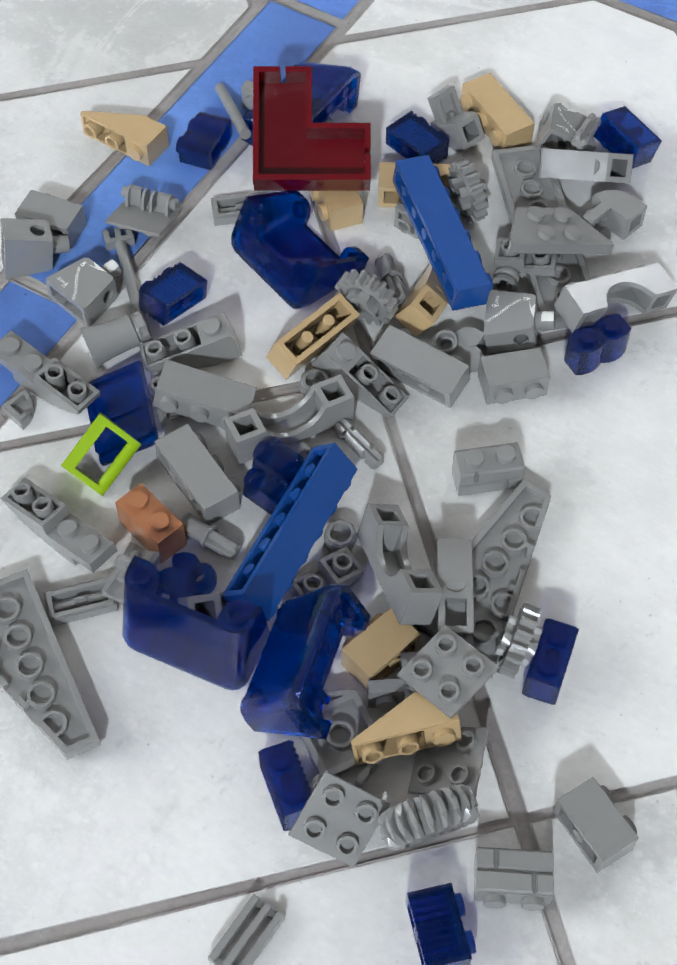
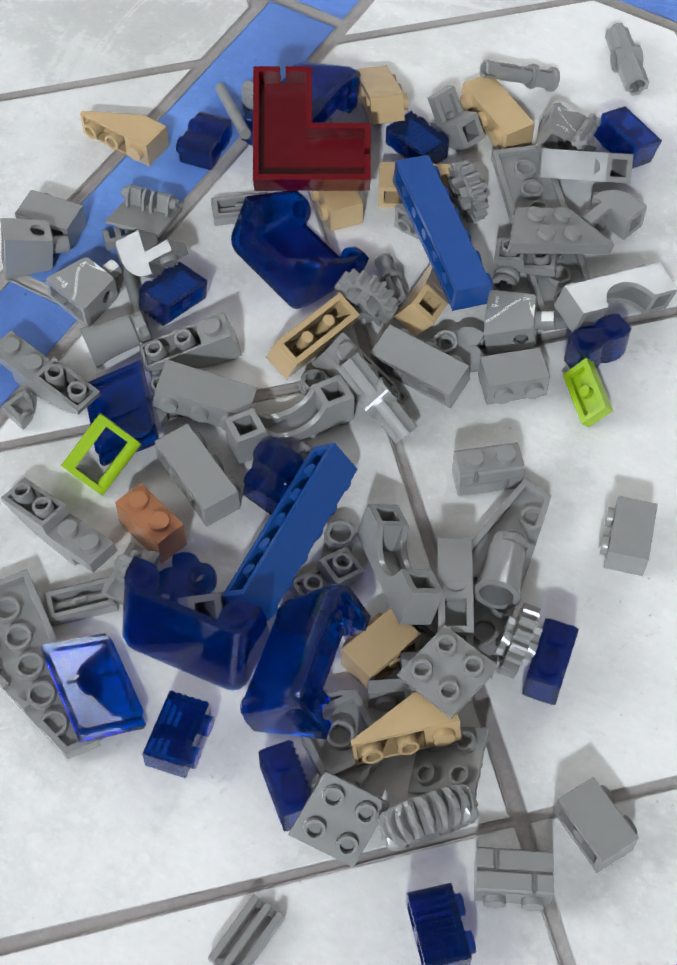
light grey axle [181,513,241,560] -> none
light grey axle [335,418,385,469] -> none
none -> clear blue piece [40,633,146,743]
none -> brick [116,230,188,279]
none -> clear blue brick [142,690,215,778]
none -> light grey piece [337,352,418,443]
none -> tan brick [355,65,408,125]
none -> light grey plant [473,531,525,609]
none -> light grey pin [480,59,560,92]
none -> lime plate [563,358,613,427]
none -> light grey brick [600,496,658,576]
none -> light grey piece [605,23,649,95]

